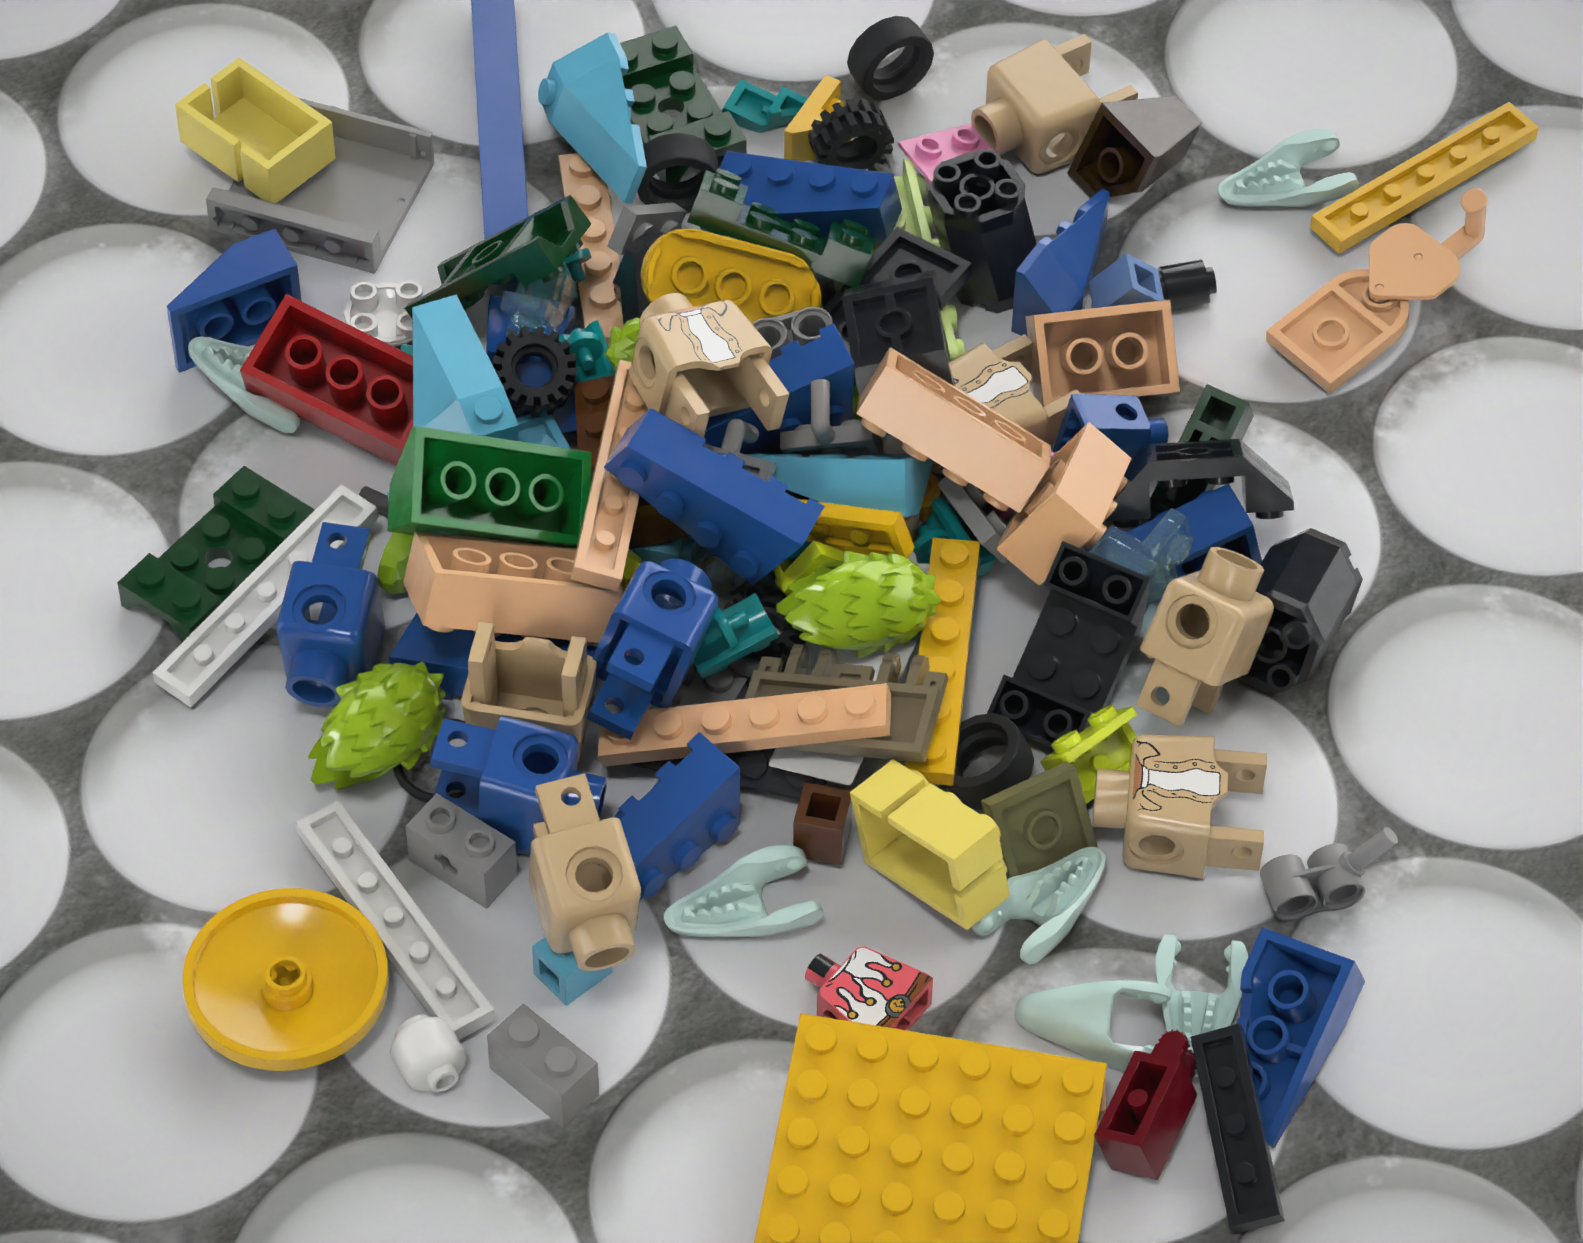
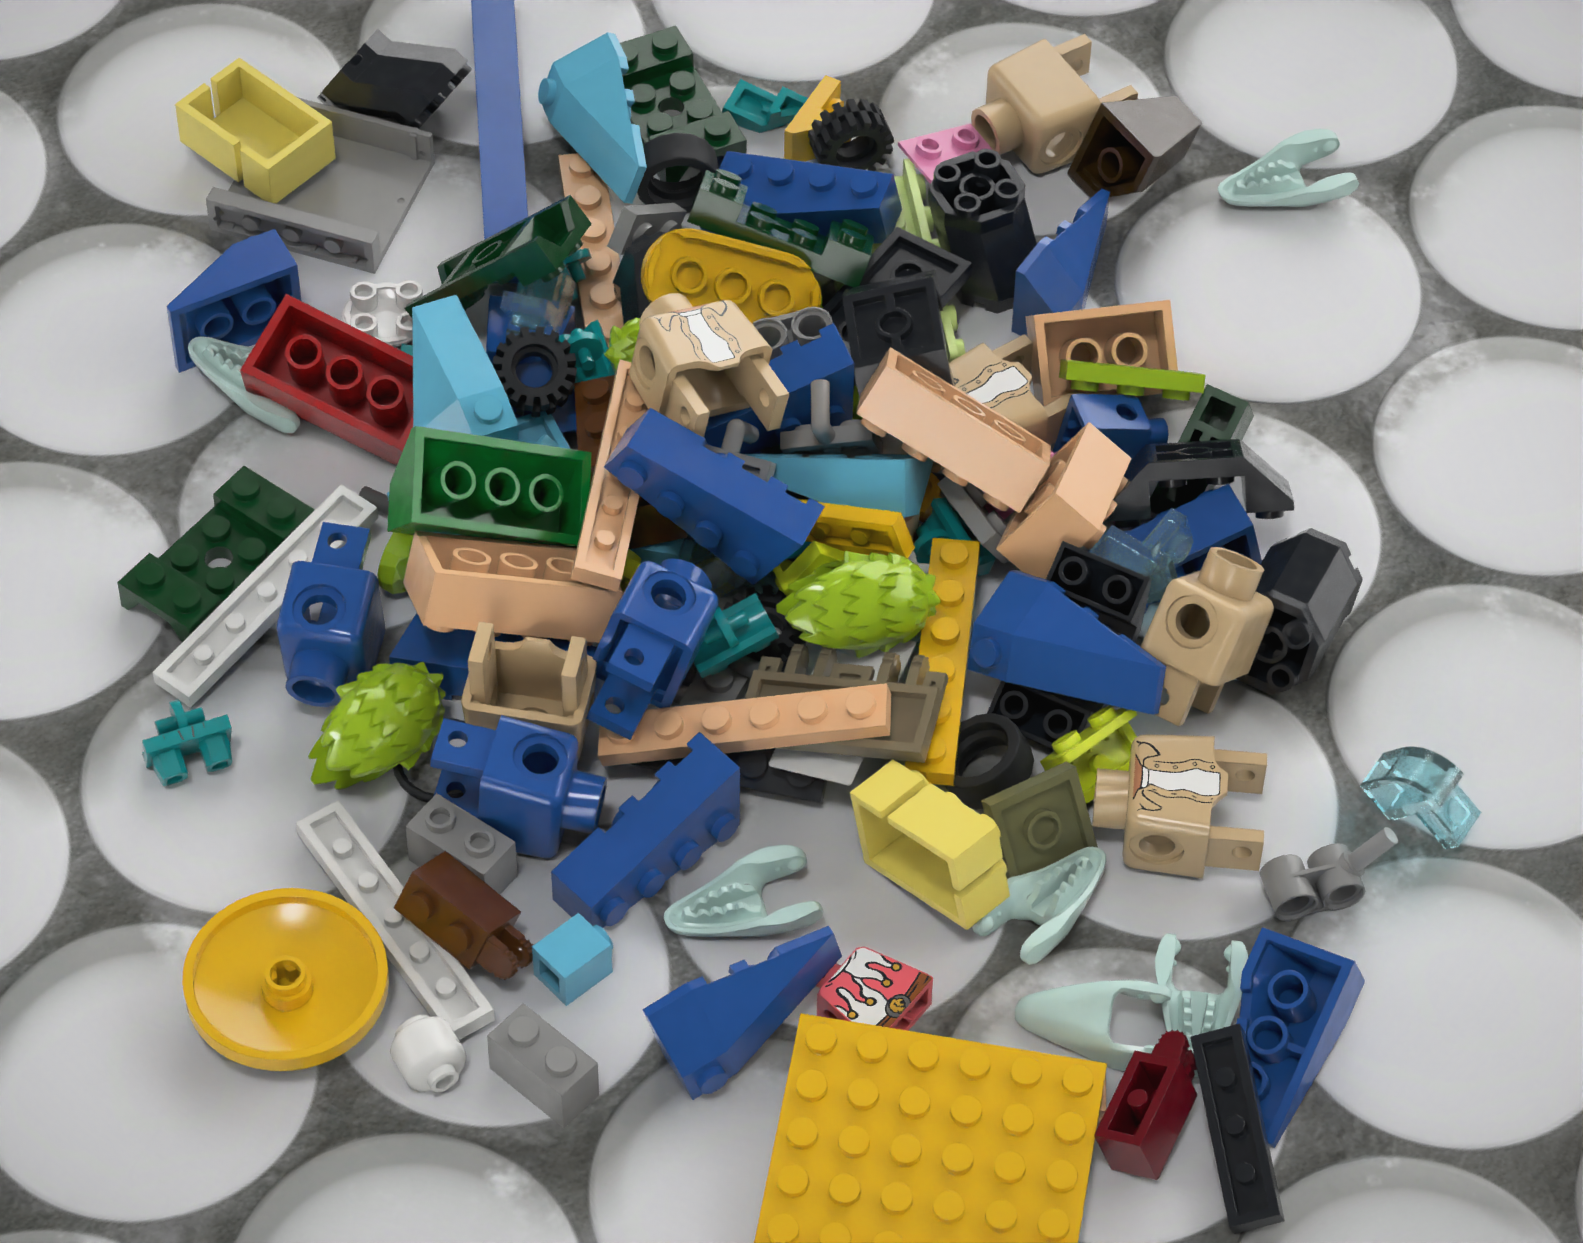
tan piece [529,773,641,971] -> none
reddish brown brick [793,782,853,865] -> none
black tyre [847,16,934,100] -> none
medium blue brick [1088,253,1164,308] -> none
black brick [1158,259,1217,310] -> none
light nougat plate [1266,188,1488,394] -> none
yellow plate [1310,102,1539,254] -> none
none -> teal hips [142,699,232,786]
none -> black brick [317,29,472,129]
none -> reddish brown hinge [393,851,534,980]
none -> blue wedge [642,926,842,1100]
none -> blue wedge [967,570,1166,715]
none -> lime plate [1059,359,1206,401]
none -> clear light blue brick [1360,746,1482,849]

